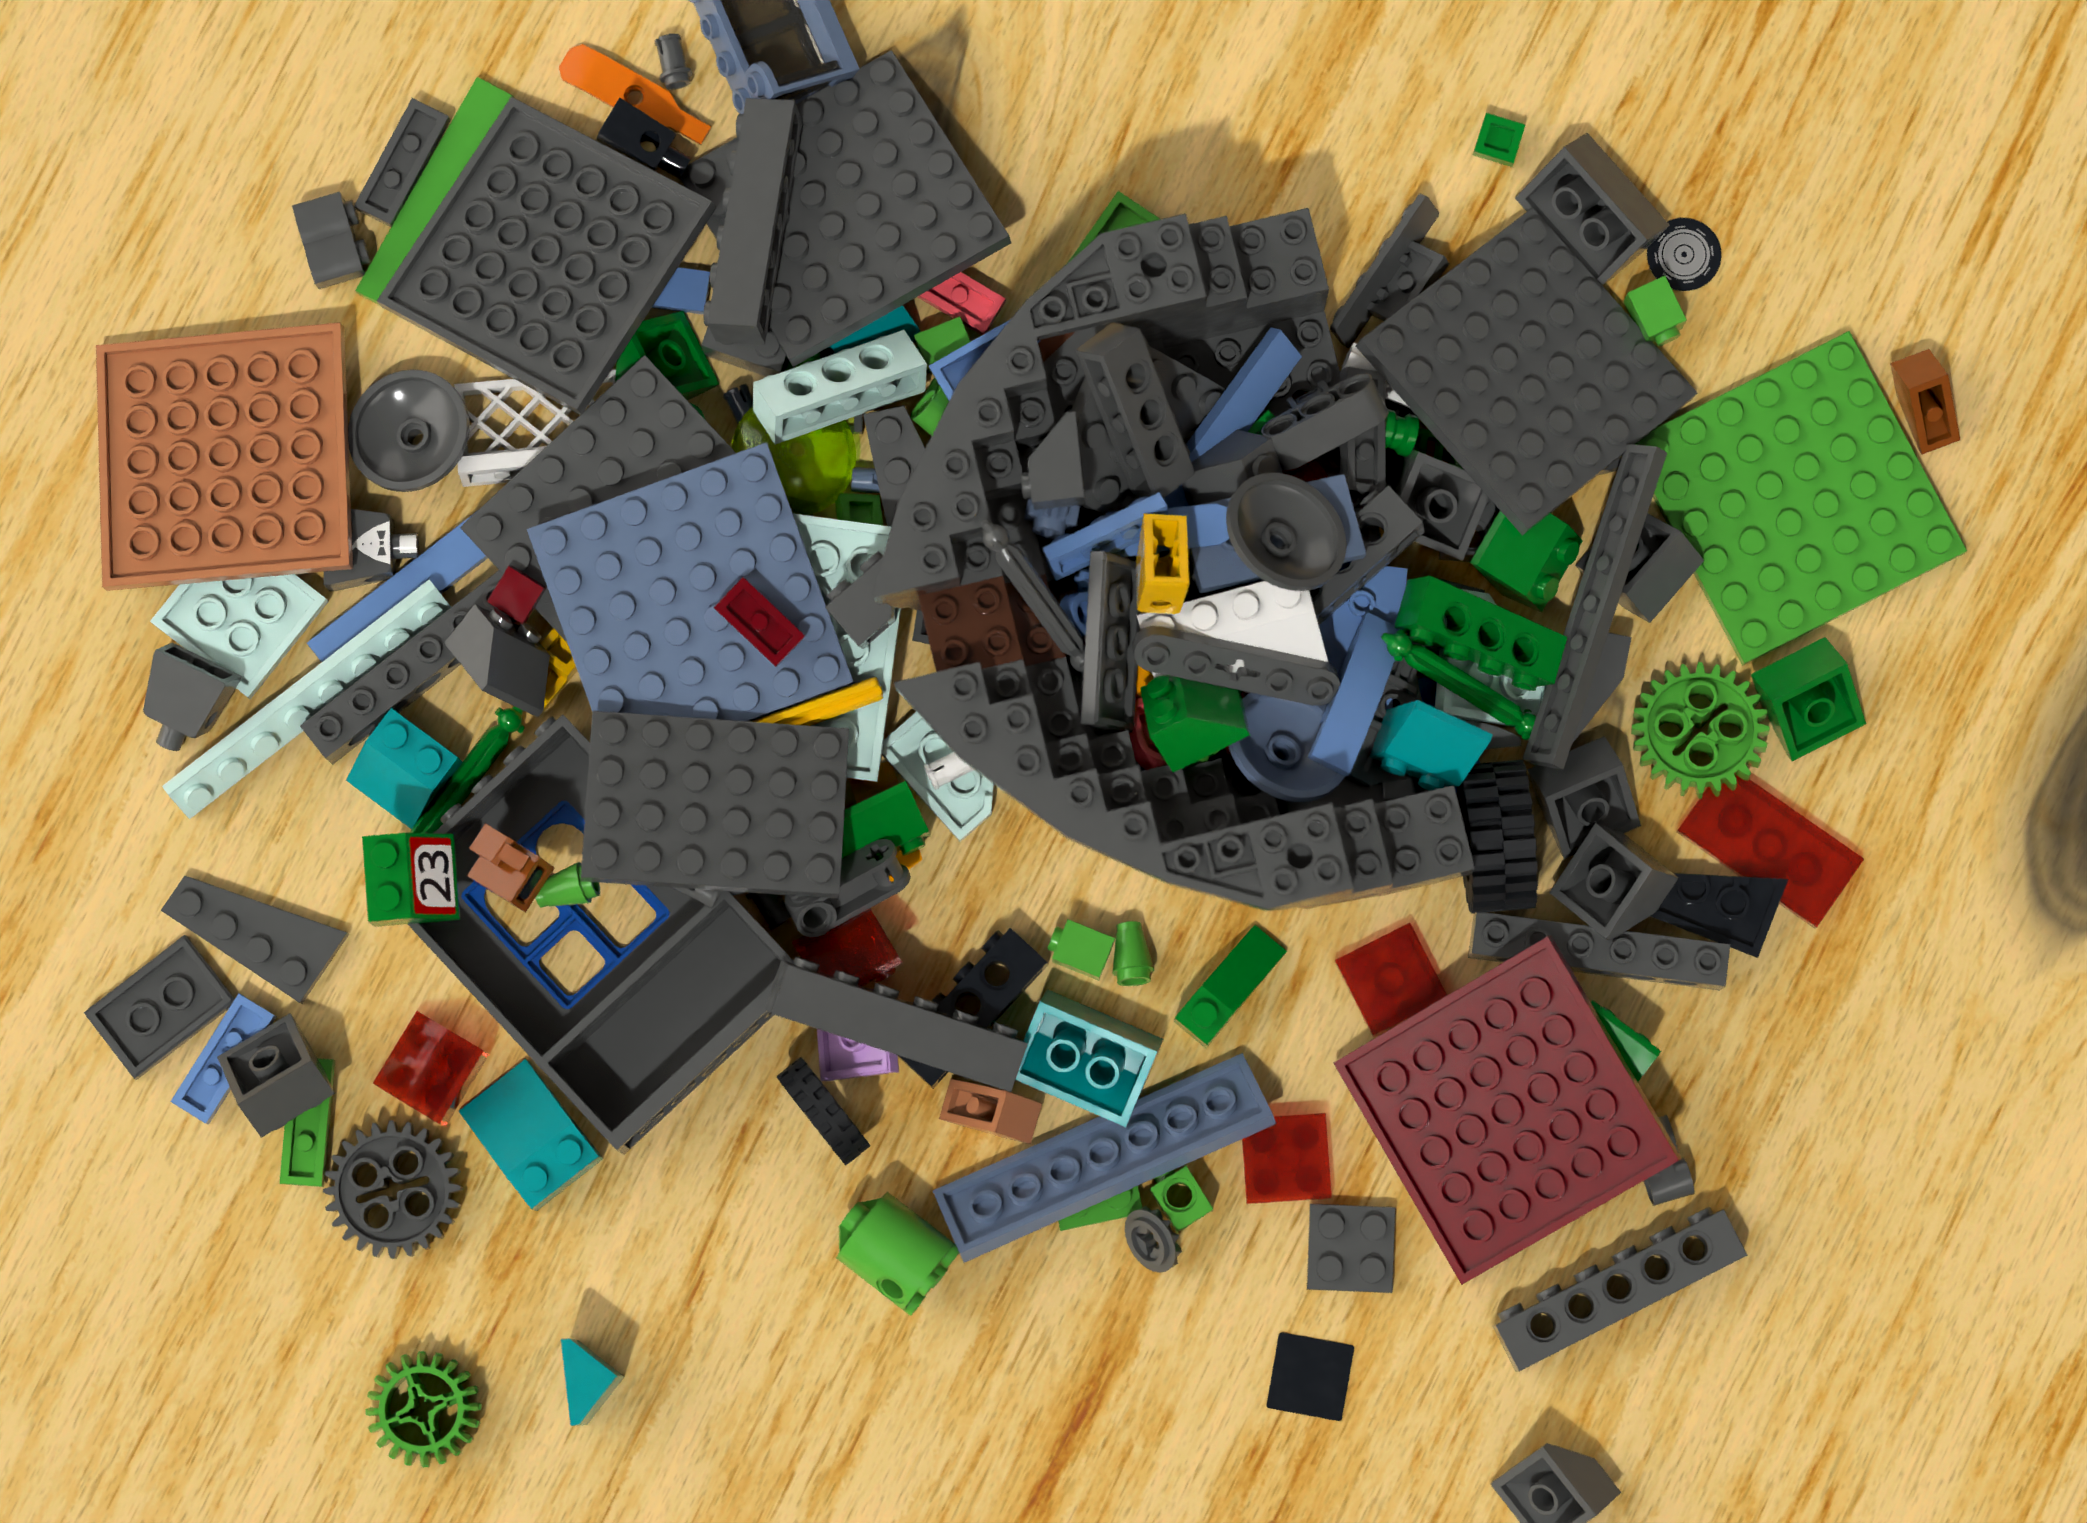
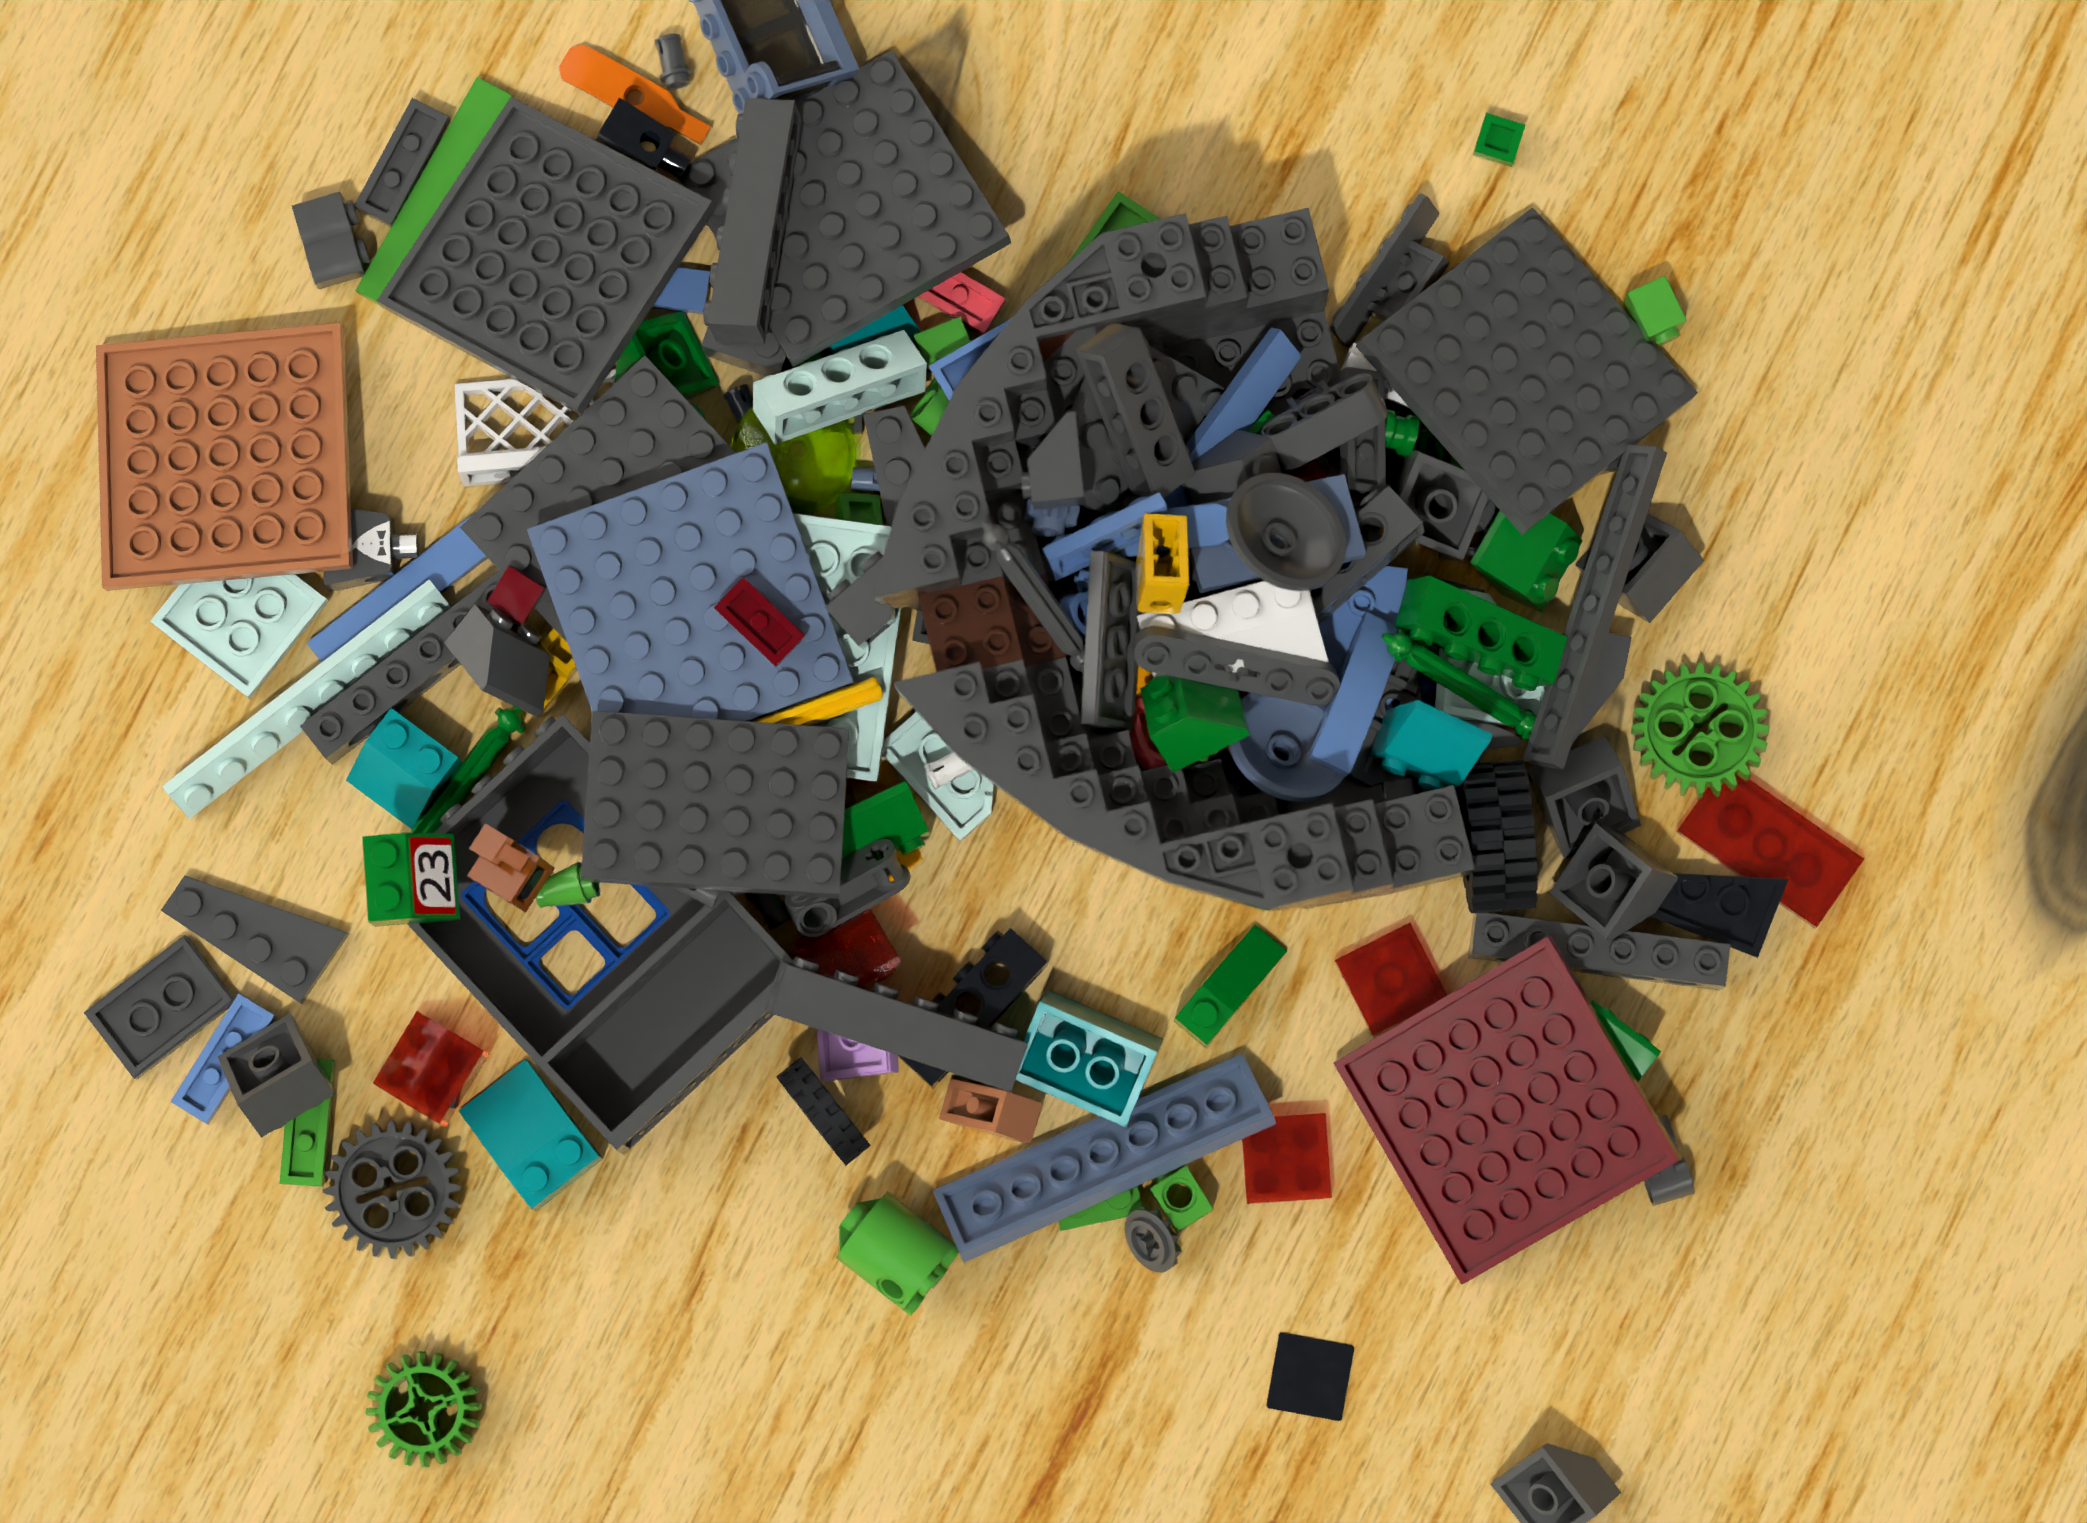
dark grey torso [143,643,242,751] -> none
dark grey dish [348,370,470,492] -> none
teal slope [561,1338,624,1426] -> none
bright green brick [1047,919,1115,981] -> none
bright green cone [1112,921,1154,986] -> none
dark grey plate [1307,1204,1395,1293] -> none
dark grey brick [1493,1207,1747,1372] -> none
dark grey slope [1515,133,1670,286] -> none
bright green plate [1636,331,1967,666] -> none
sticker [1647,218,1722,291] -> none
green slope [1751,637,1866,761] -> none
dark orange slope [1890,349,1960,454] -> none

